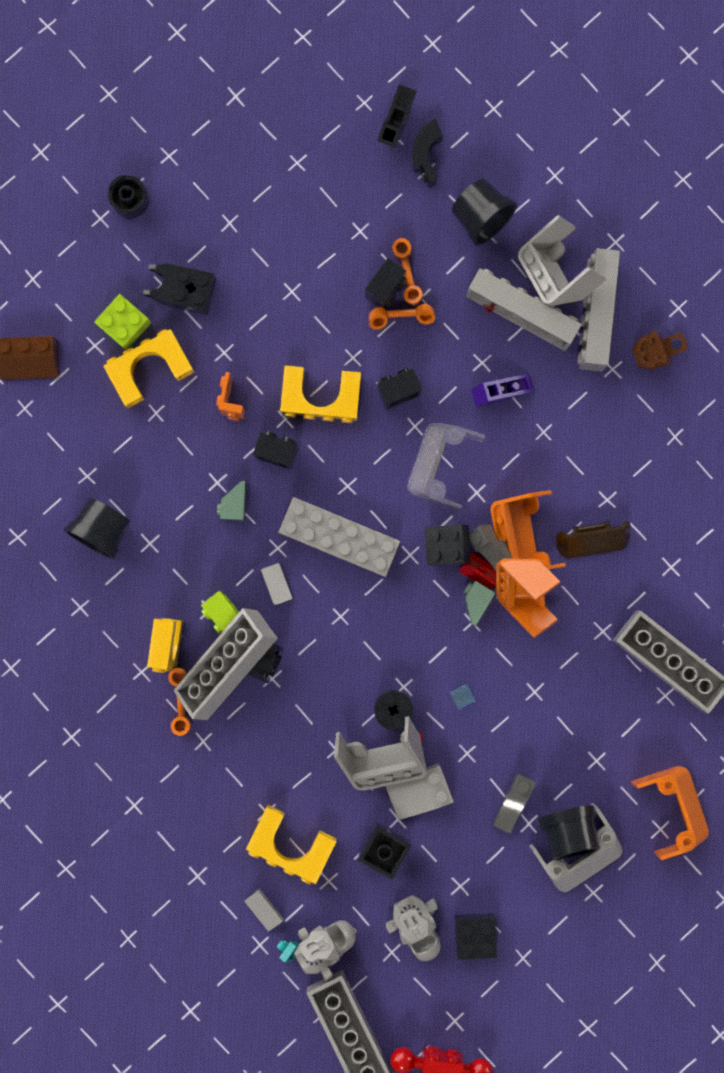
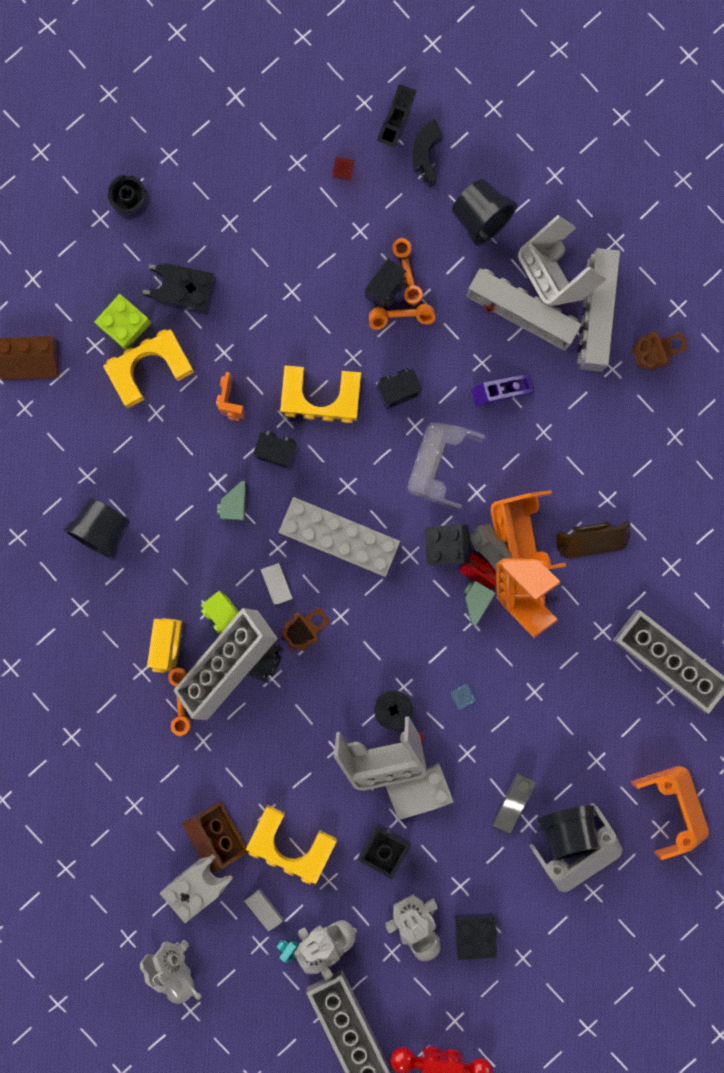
none -> light grey helmet [140,940,201,1004]
none -> light grey brick [160,854,233,923]
none -> reddish brown slope [181,801,248,874]
none -> reddish brown piece [281,608,330,651]
none -> clear red plate [332,157,354,181]

